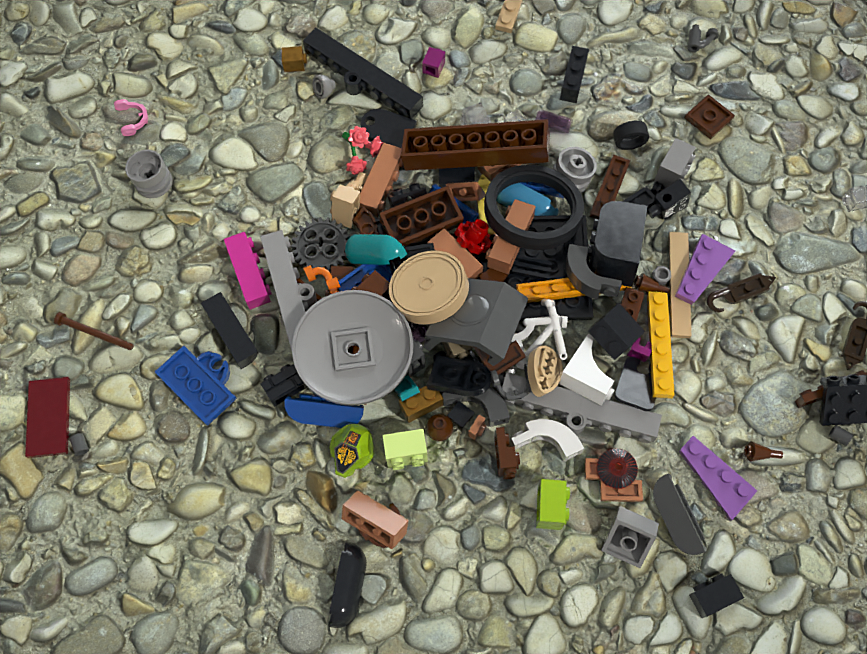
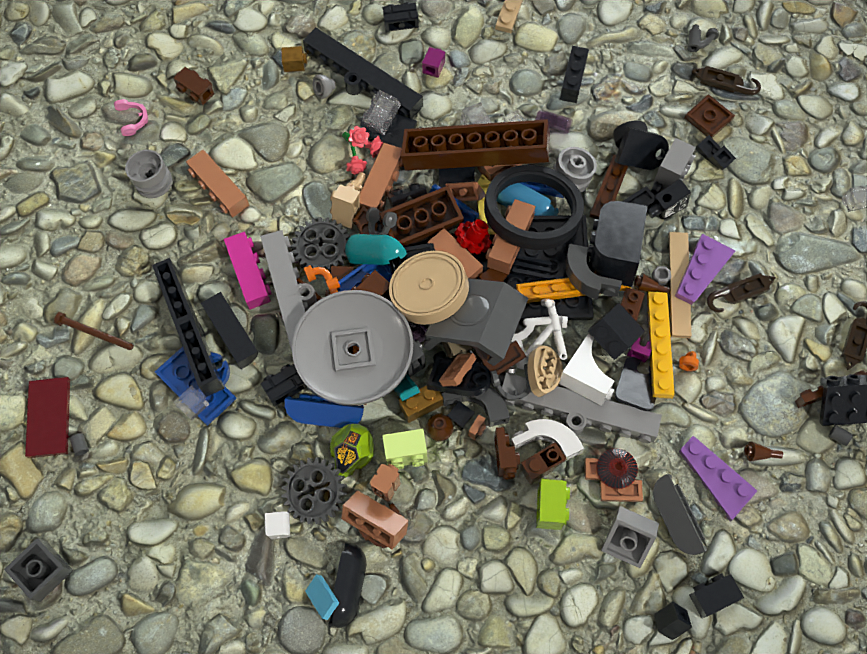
none -> dark grey brick [4,538,73,602]
none -> black hinge [152,258,225,397]
none -> reddish brown brick [173,67,214,105]
none -> clear brick [174,385,209,421]
none -> nougat brick [186,149,249,218]
none -> white piece [265,512,290,539]
none -> dark grey gear [281,457,347,525]
none -> medium azure tile [305,574,339,620]
none -> clear brick [362,90,401,135]
none -> dark grey piece [366,207,397,235]
none -> nougat brick [370,464,401,502]
none -> black brick [382,2,419,32]
none -> nougat plate [439,353,477,387]
none -> reddish brown slope [520,442,567,485]
none -> black tile [614,126,669,170]
none -> black panel [654,601,692,640]
none -> orange tile [678,351,699,371]
none -> dark brown plate [692,66,761,96]
none -> black slope [695,135,736,170]

